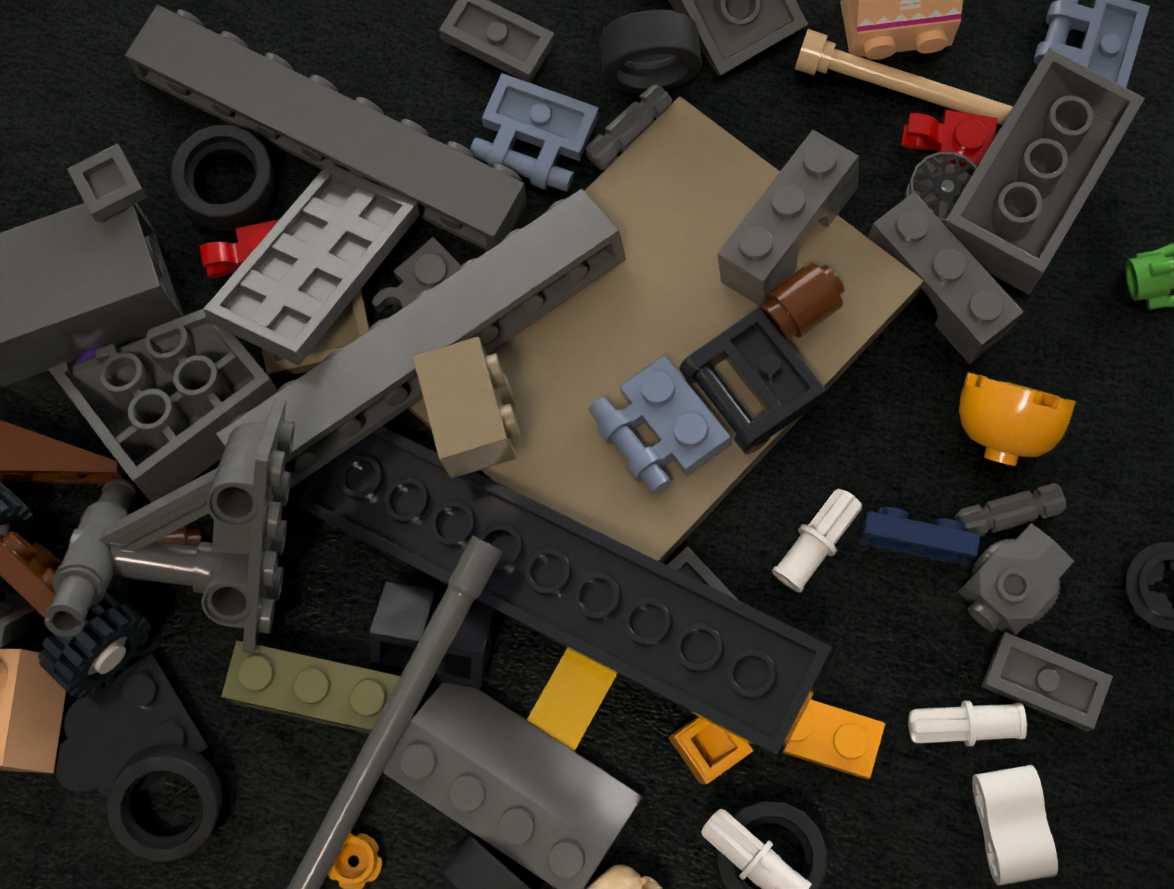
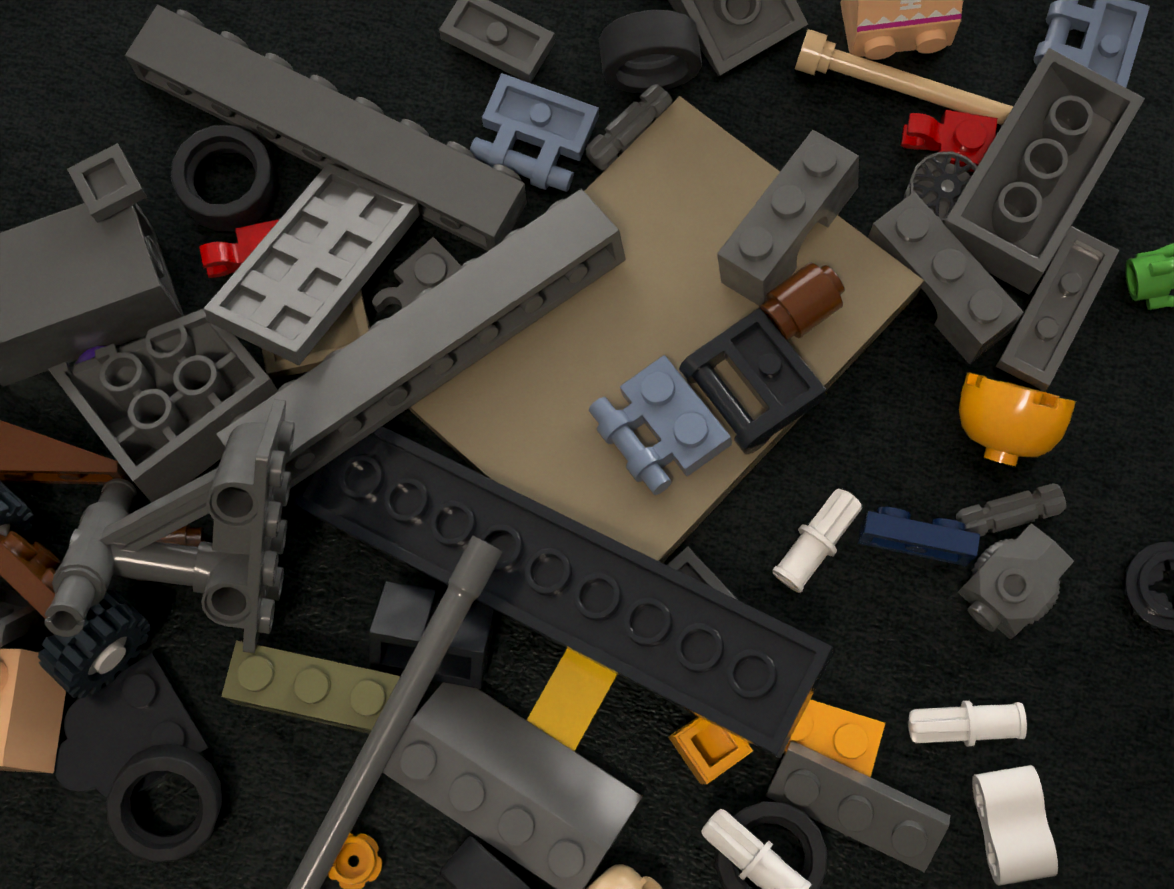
dark tan brick [413,337,521,479] -> none
dark grey plate [981,632,1113,731] -> none
none -> dark grey plate [766,740,950,873]
none -> dark grey plate [996,226,1119,392]

